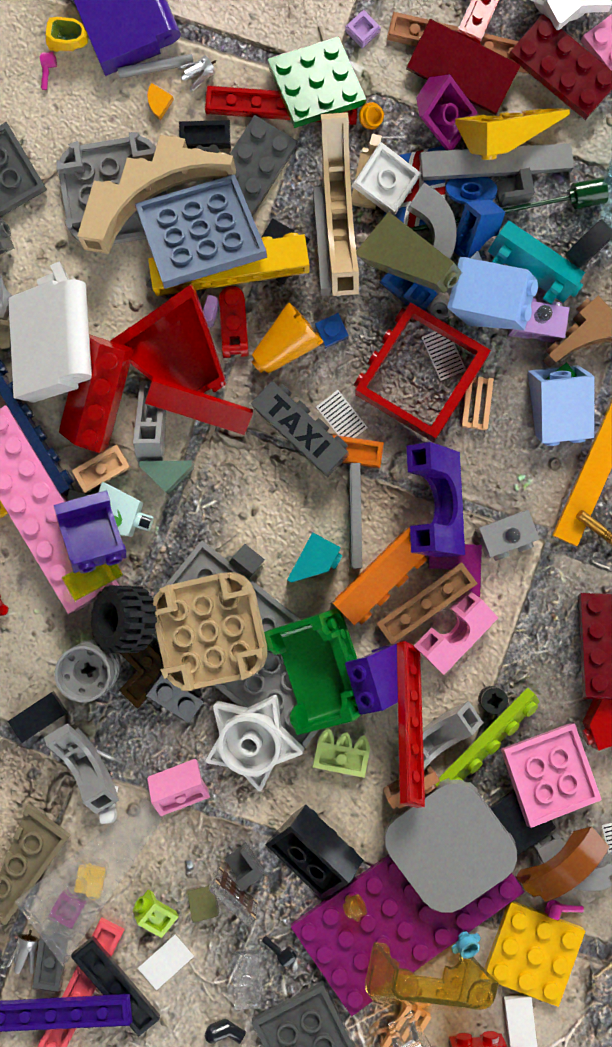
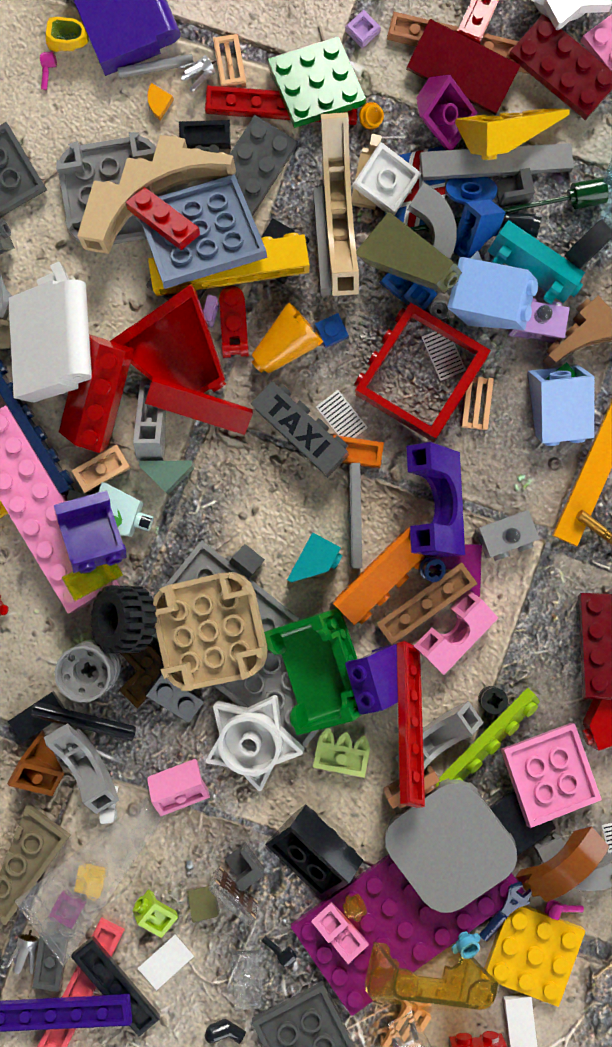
none -> dark orange slope [7,730,65,796]
none -> black axle [31,702,136,741]
none -> plate [125,187,200,250]
none -> light nougat tile [213,34,246,88]
none -> bright pink slope [311,902,369,964]
none -> dark blue bush [418,556,446,582]
none -> dark blue piece [479,882,532,941]
none -> black cone [502,213,542,238]

